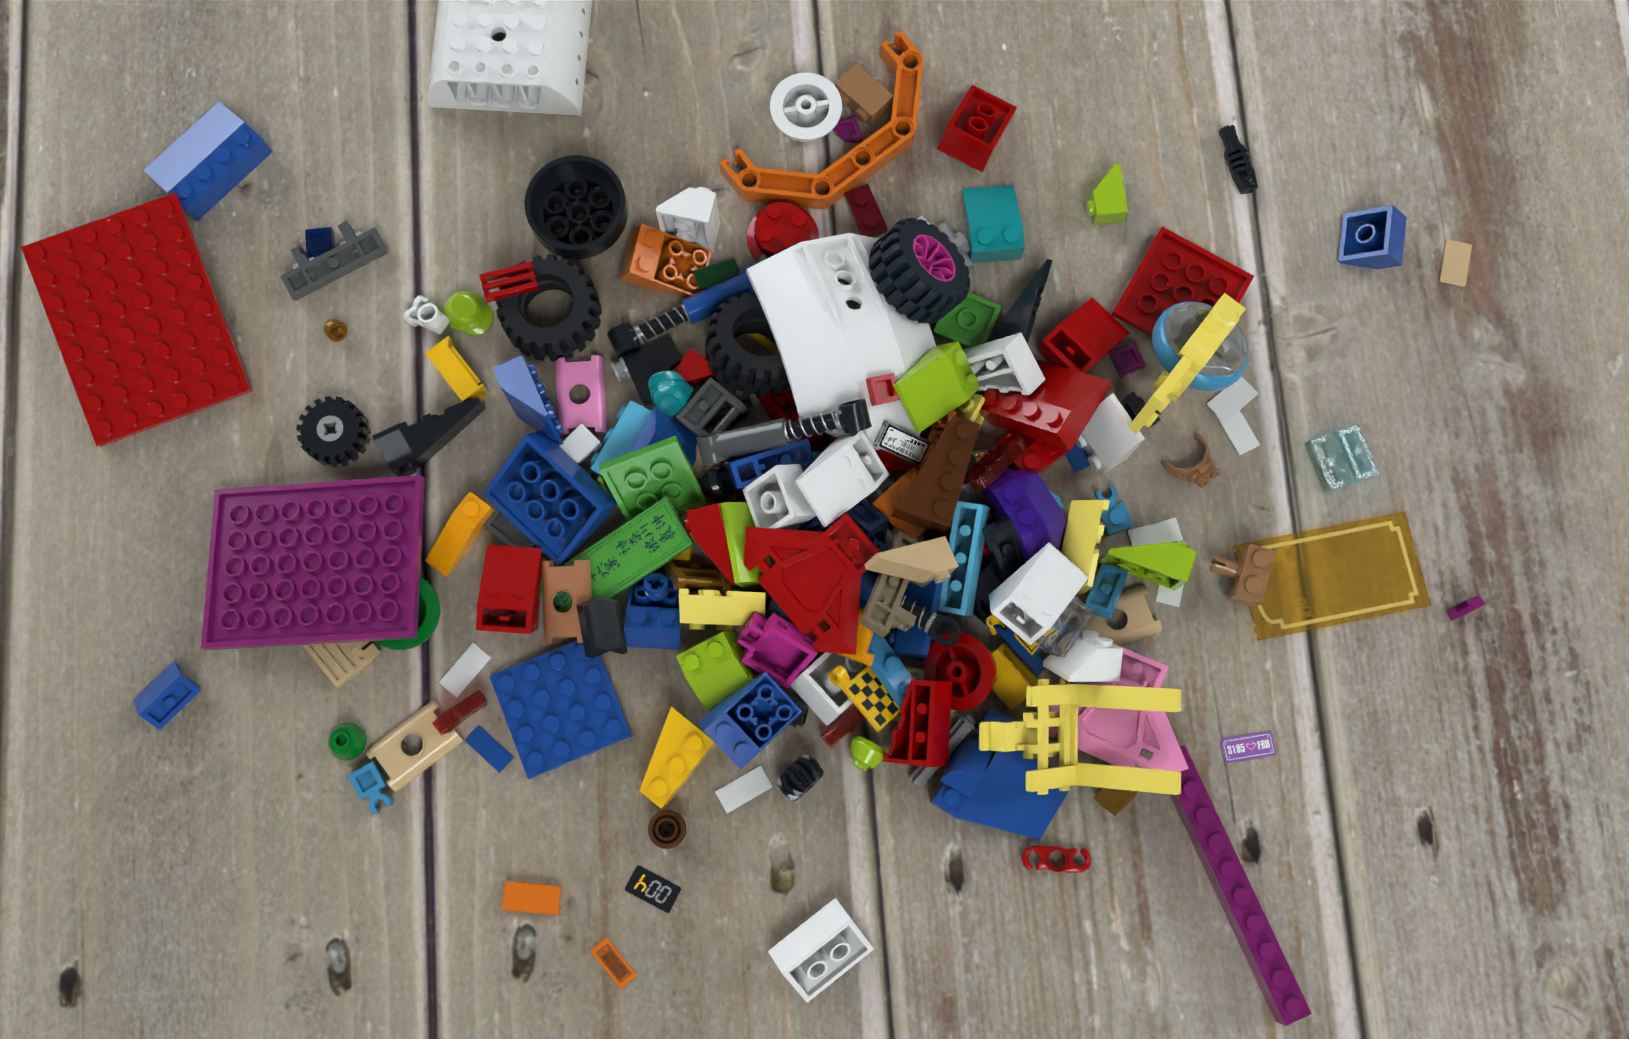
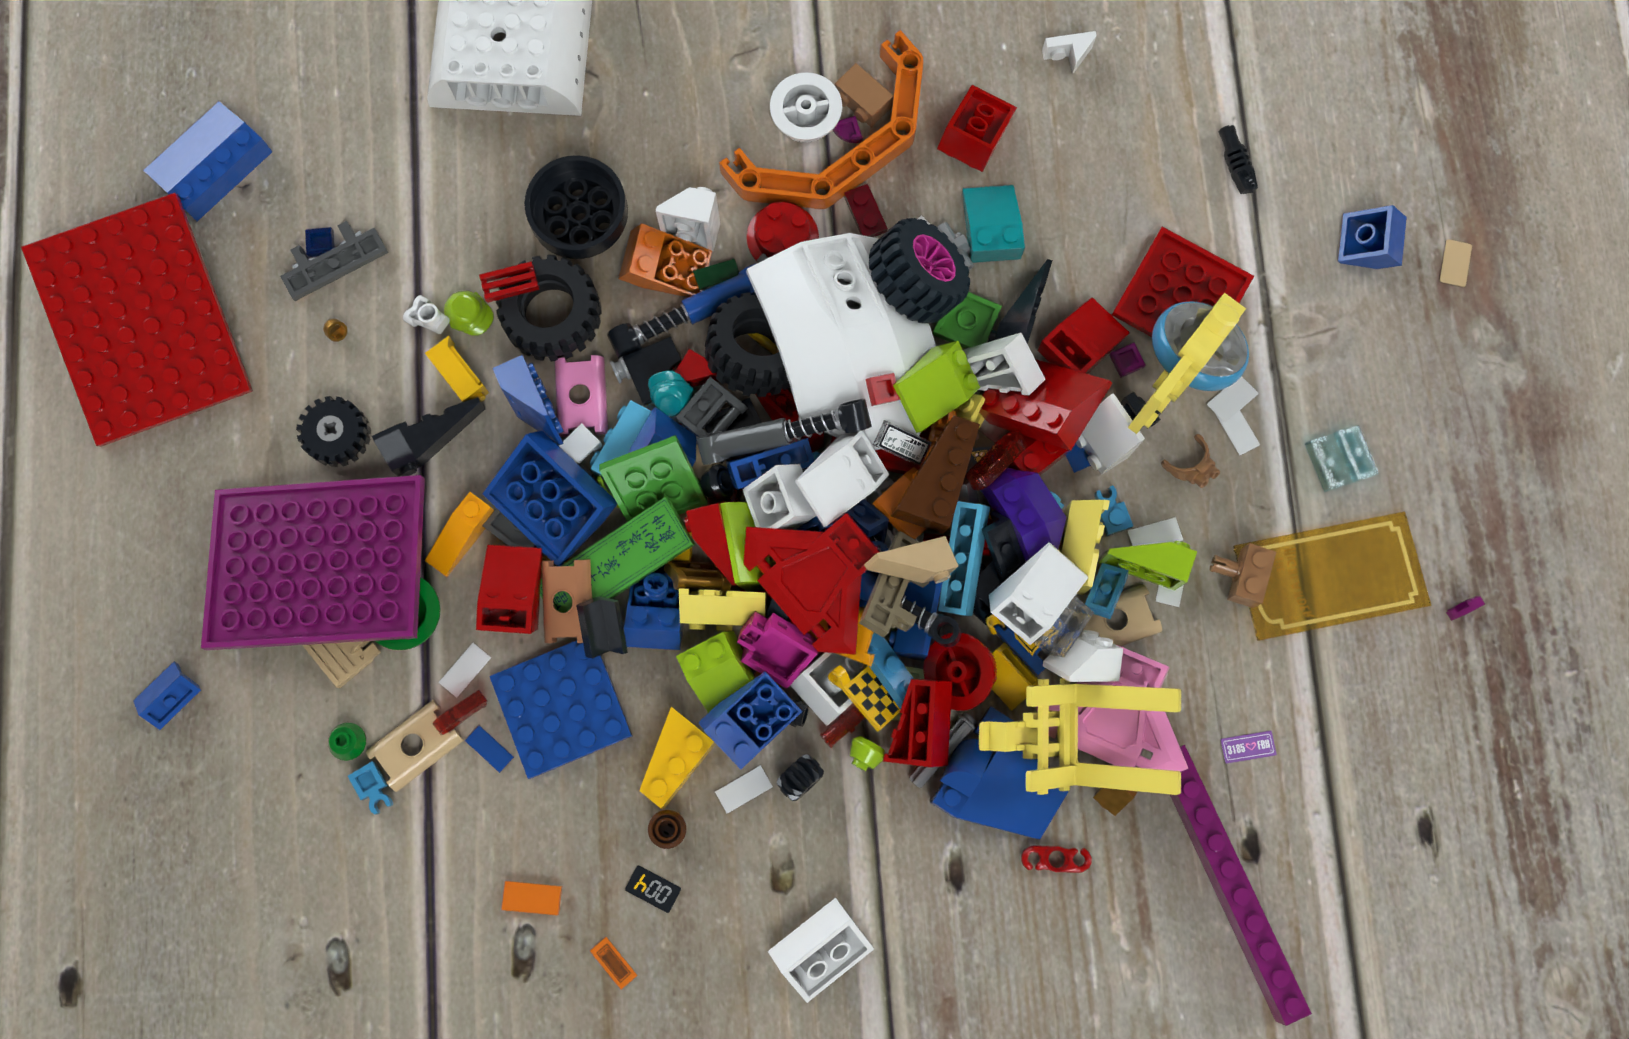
lime slope [1086,163,1128,225] -> none
none -> white slope [1042,31,1097,74]

